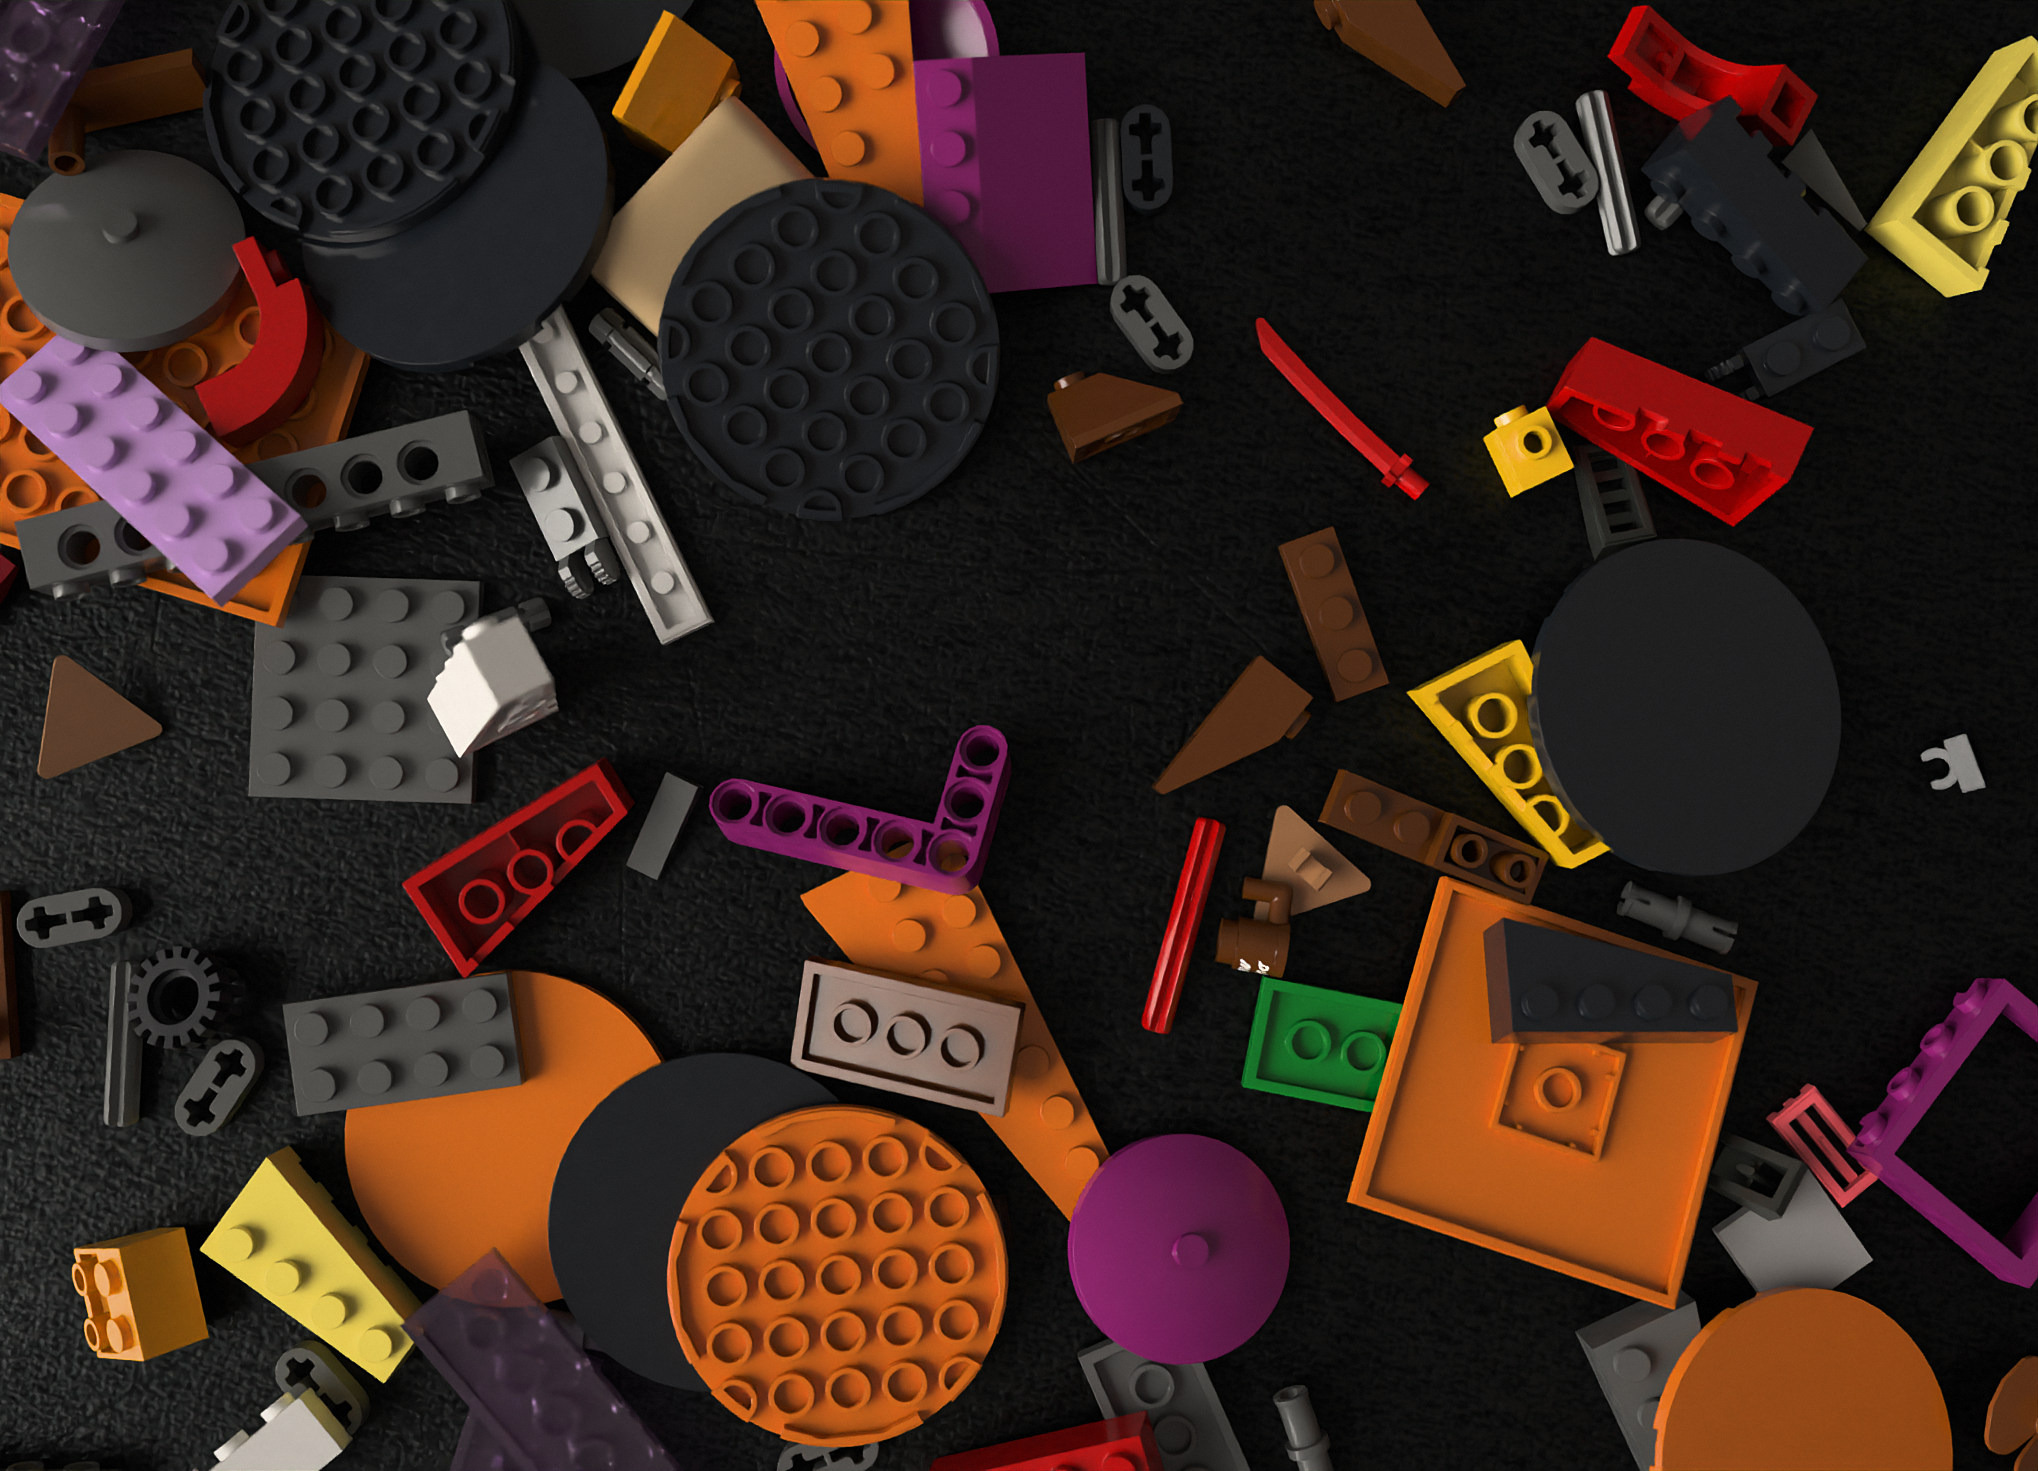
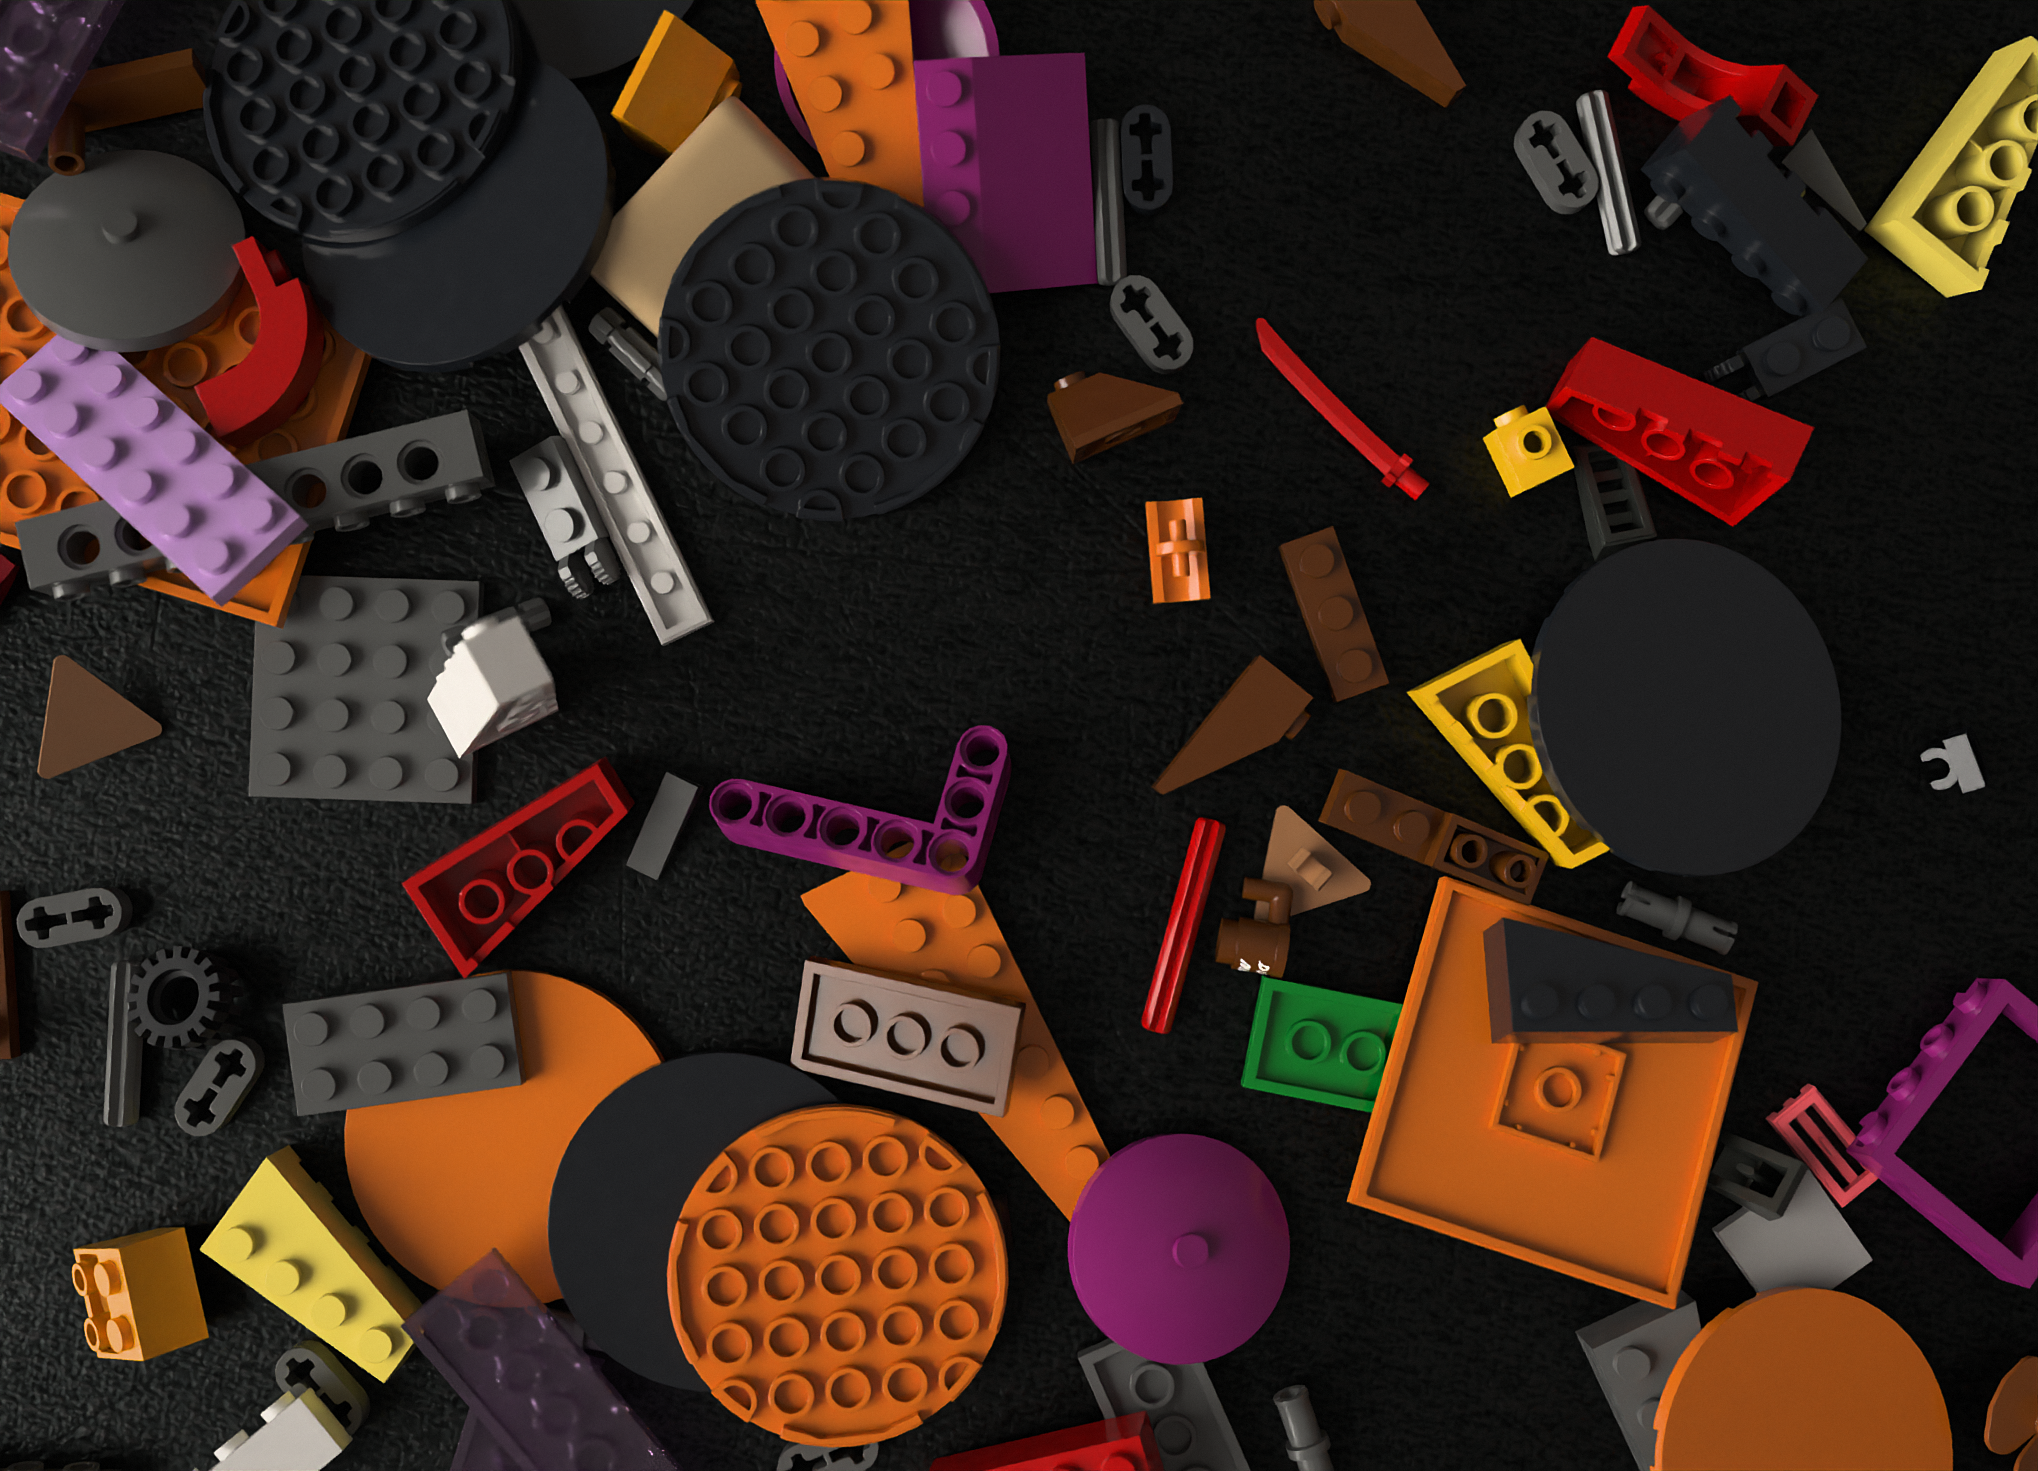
none -> orange hips [1145,498,1210,604]

